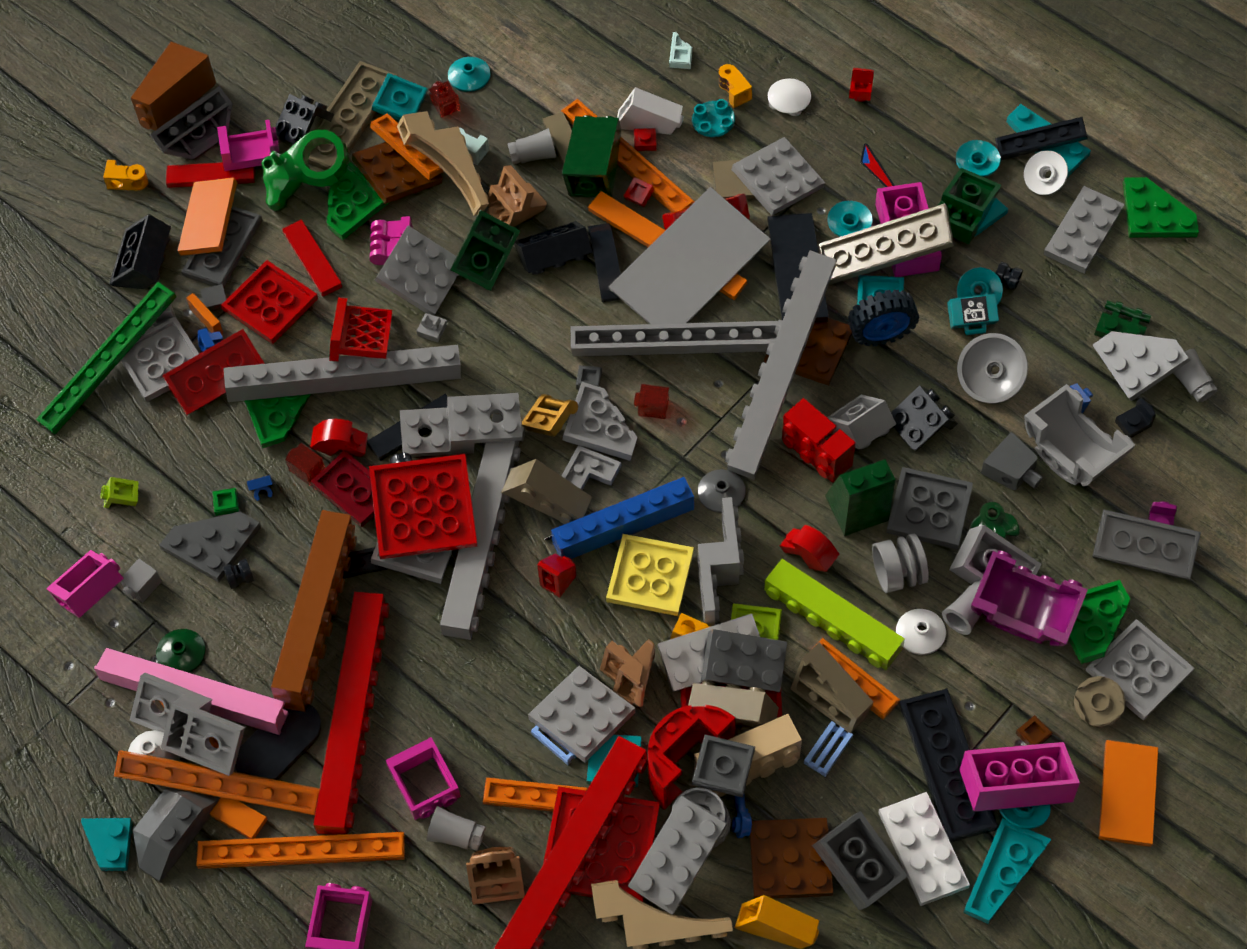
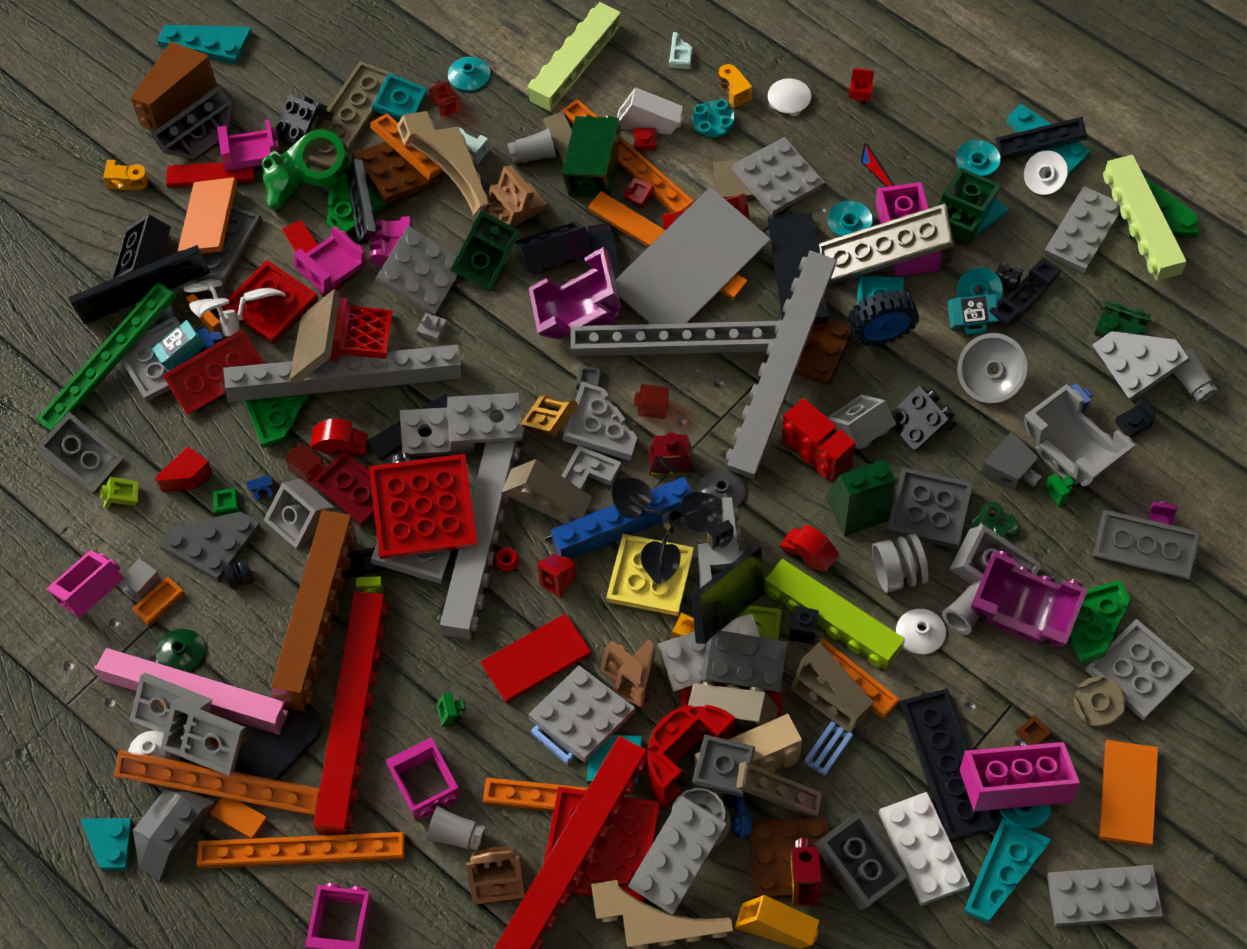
none -> light grey slope [35,412,124,493]
none -> black tile [68,245,211,324]
none -> orange tile [132,576,186,627]
none -> teal piece [152,320,206,371]
none -> red slope [154,446,212,492]
none -> teal wing [157,25,252,64]
none -> white plant [183,279,286,336]
none -> light grey slope [264,479,333,549]
none -> dark tan tile [289,289,340,385]
none -> dark pink panel [294,226,365,294]
none -> black plate [346,159,376,245]
none -> lime plate [356,577,384,594]
none -> green tile [436,693,466,727]
none -> red tile [480,613,591,703]
none -> red plate [495,548,519,572]
none -> yellowish green brick [527,2,621,112]
none -> magenta cylinder [529,248,621,340]
none -> black plant [611,478,722,584]
none -> dark red torso [648,432,694,475]
none -> black tile [692,546,765,644]
none -> black plate [707,520,734,550]
none -> dark tan tile [736,762,822,818]
none -> black bracket [789,606,819,645]
none -> dark red torso [790,838,821,906]
none -> black slope [989,257,1062,325]
none -> green tile [1045,473,1075,507]
none -> light grey plate [1047,865,1163,927]
none -> yellowish green brick [1103,155,1187,281]

